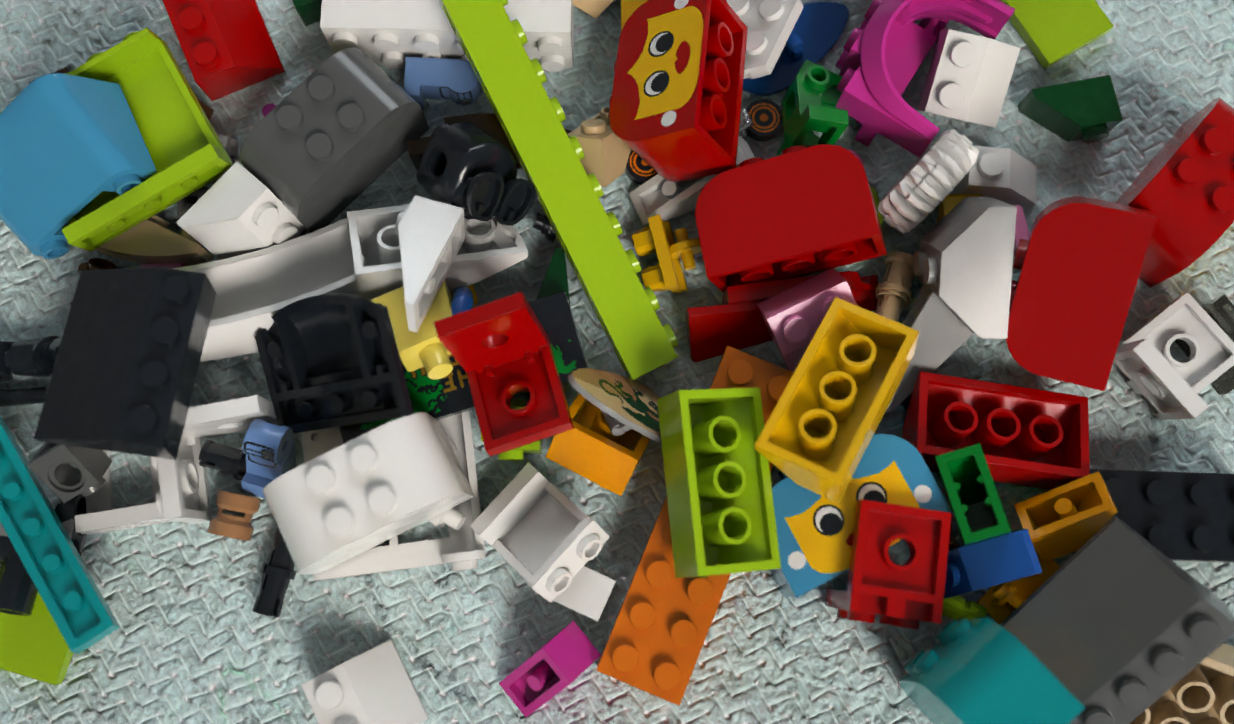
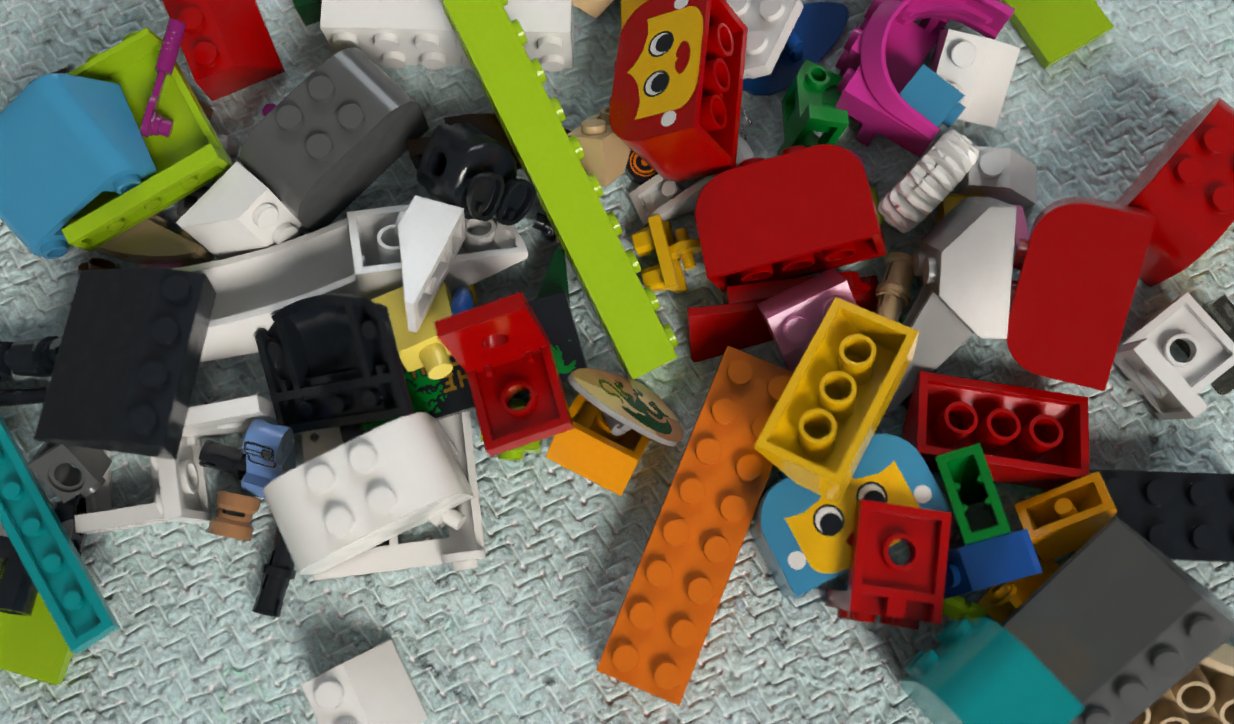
medium blue leg [404,57,482,109] -> none
white panel [470,462,610,603] -> none
dark pink slope [499,620,601,717] -> none
white brick [553,566,616,621] -> none
lime slope [657,387,781,578] -> none
black tile [743,99,783,142] -> none
dark green slope [1018,75,1123,143] -> none
none -> magenta piece [141,18,186,138]
none -> dark azure brick [900,64,966,128]

